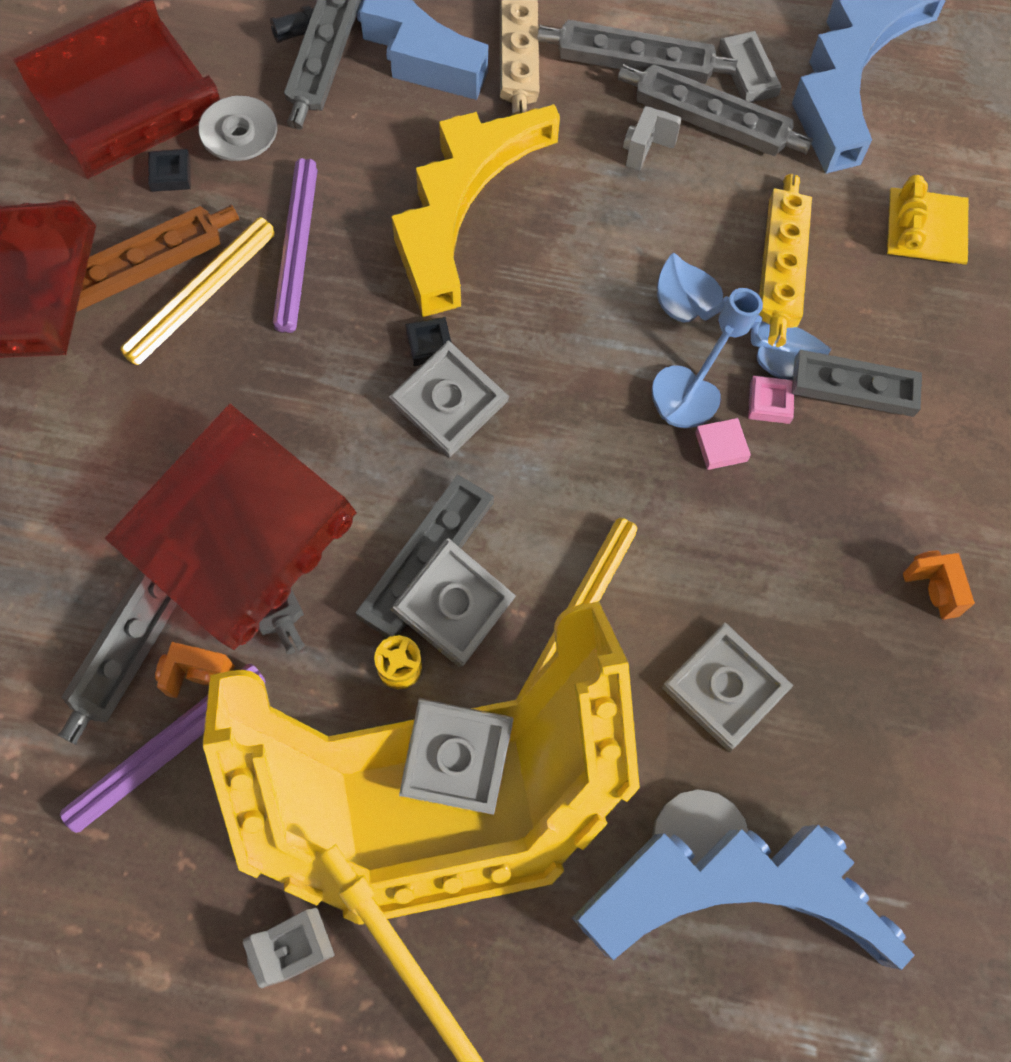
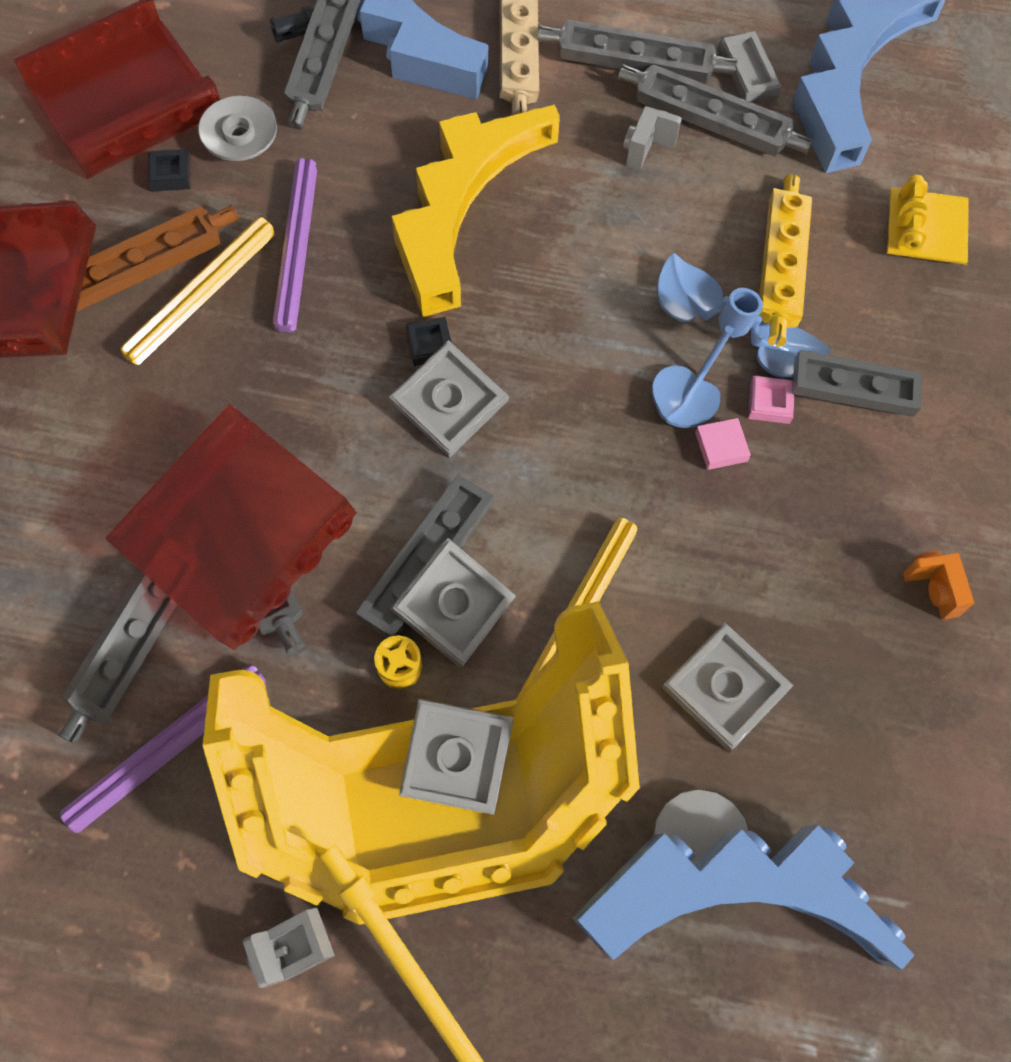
orange bracket [155,642,235,698] -> none

